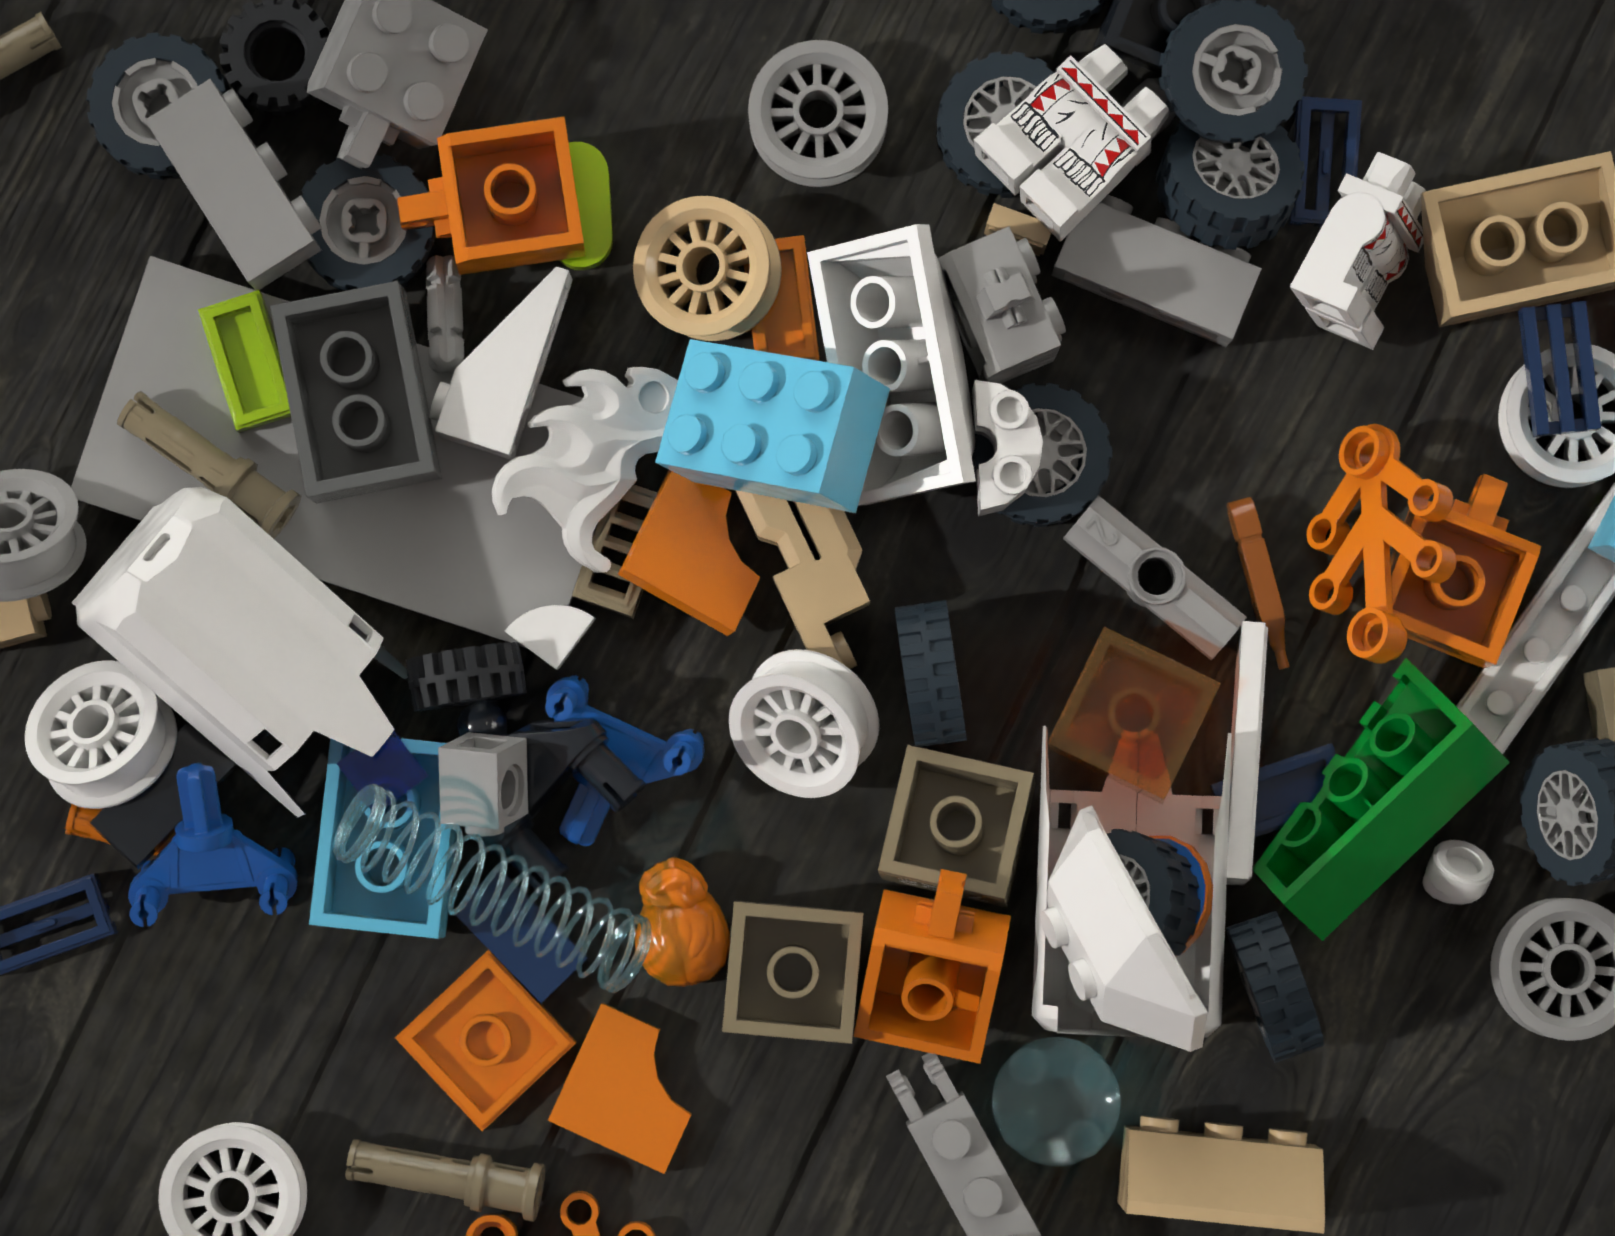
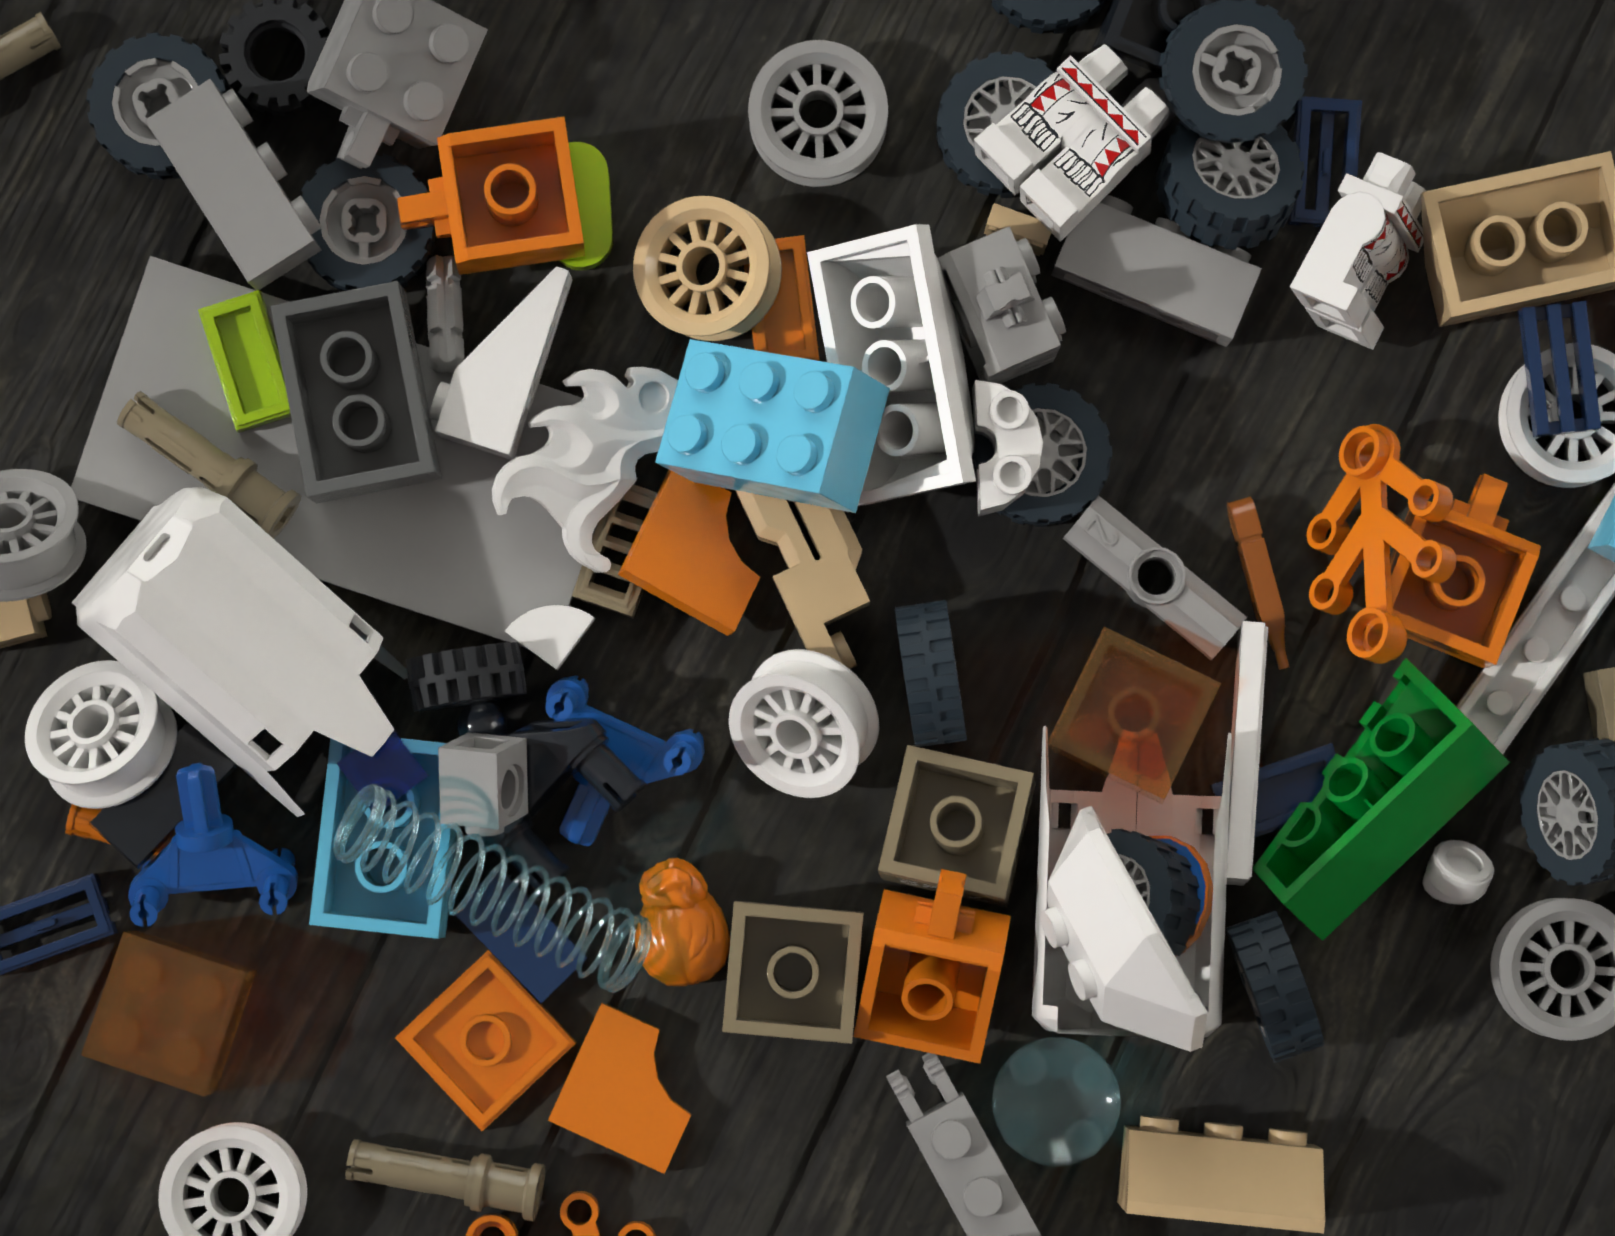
none -> clear orange brick [81,930,257,1096]

